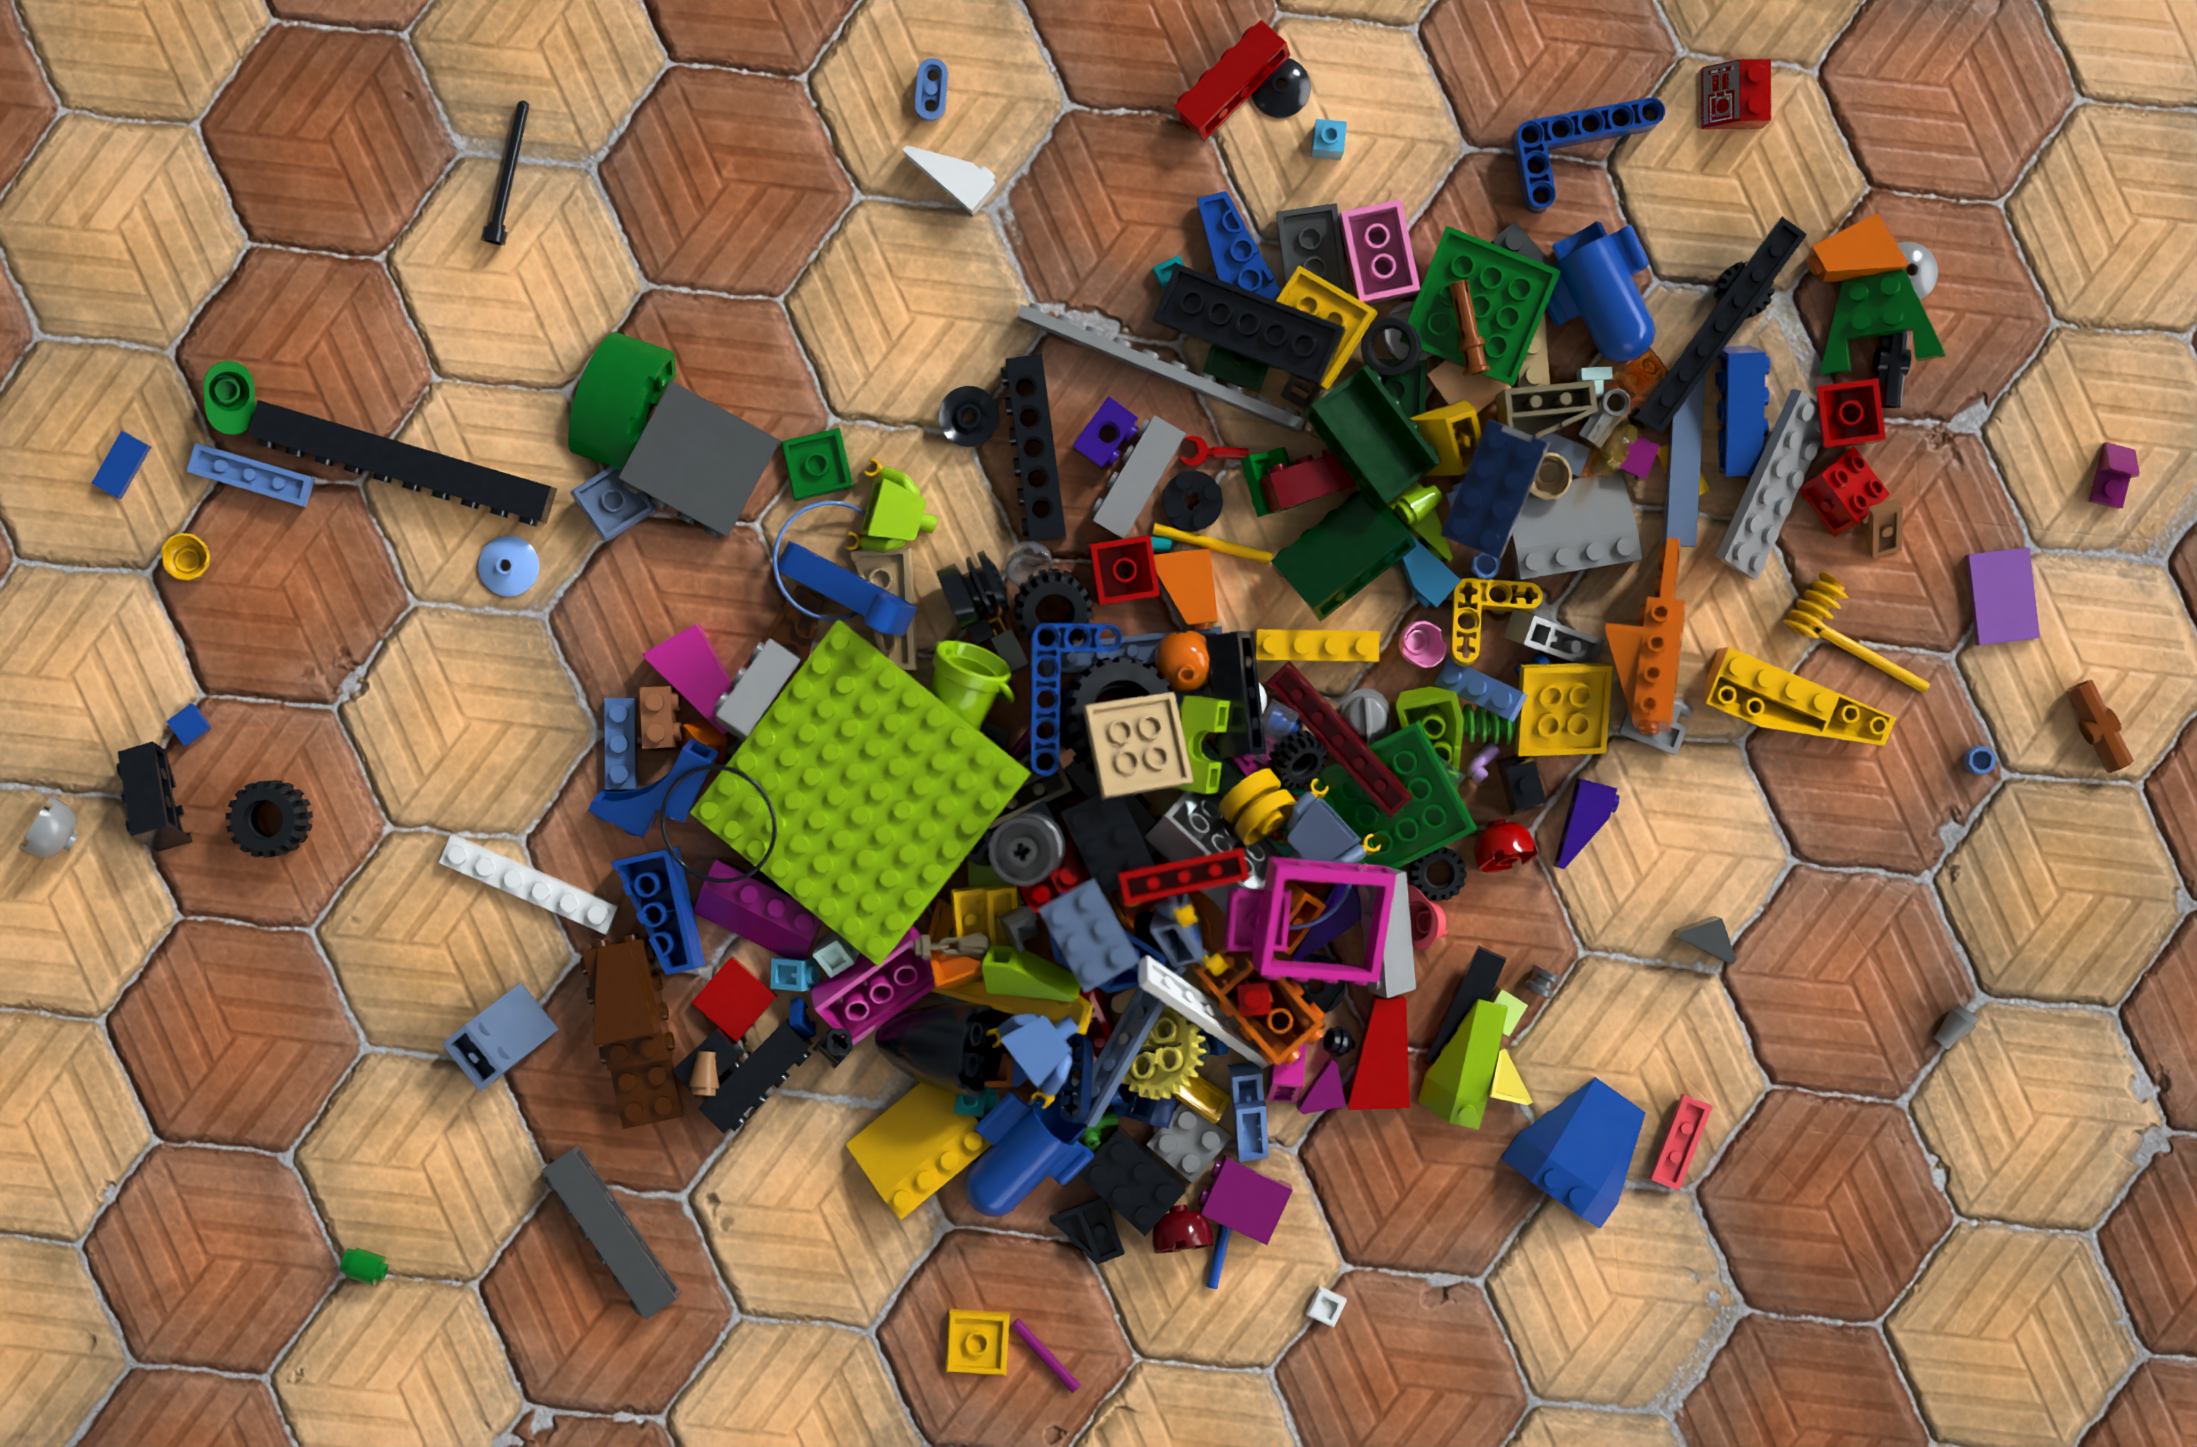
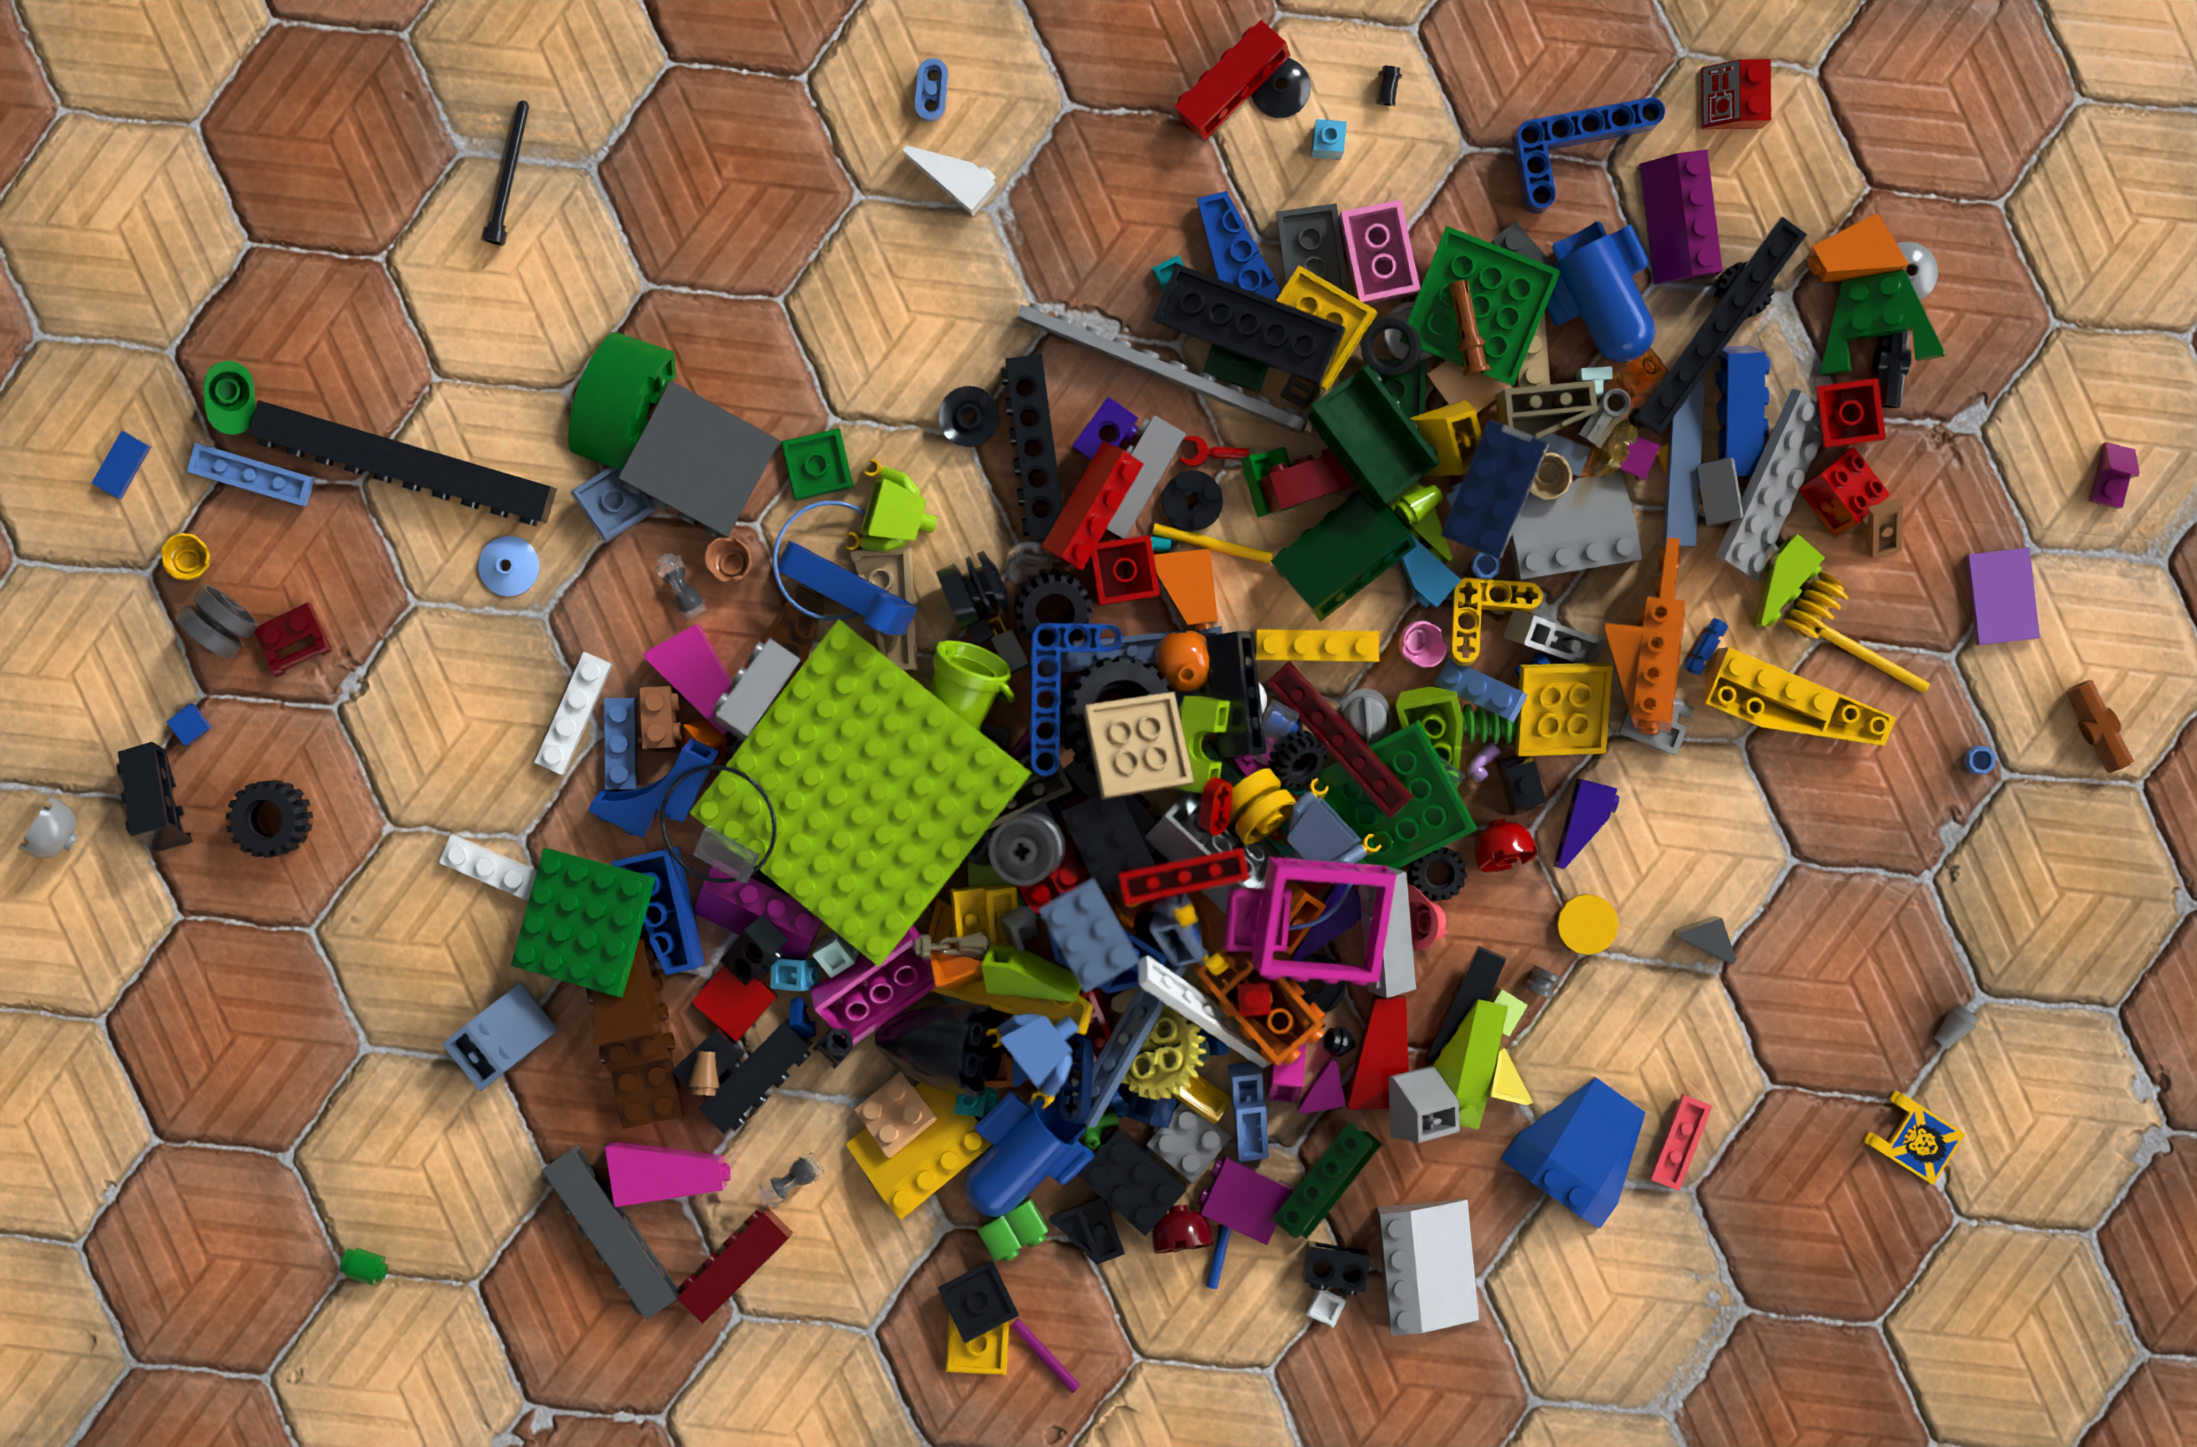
none -> flat silver wheel [176,584,259,659]
none -> dark red plate [254,603,332,678]
none -> green plate [510,847,656,997]
none -> white plate [534,652,613,775]
none -> dark pink slope [605,1141,731,1207]
none -> clear piece [654,552,708,621]
none -> dark red brick [677,1207,793,1324]
none -> clear tile [693,826,759,883]
none -> nougat hair [704,536,753,583]
none -> black brick [720,914,788,986]
none -> clear piece [757,1152,824,1209]
none -> light nougat plate [854,1071,938,1158]
none -> black plate [938,1260,1019,1344]
none -> bright green brick [977,1196,1049,1262]
none -> red brick [1041,441,1144,570]
none -> red beam [1199,777,1233,836]
none -> dark green panel [1272,1122,1383,1239]
none -> black brick [1302,1240,1371,1295]
none -> black pin [1376,65,1402,106]
none -> slope [1376,1199,1479,1336]
none -> light grey slope [1388,1066,1460,1143]
none -> yellow tile [1556,894,1619,955]
none -> magenta slope [1639,149,1723,285]
none -> blue axle [1684,618,1728,676]
none -> light grey panel [1697,458,1743,525]
none -> lime slope [1754,534,1825,628]
none -> flag [1864,1091,1966,1185]

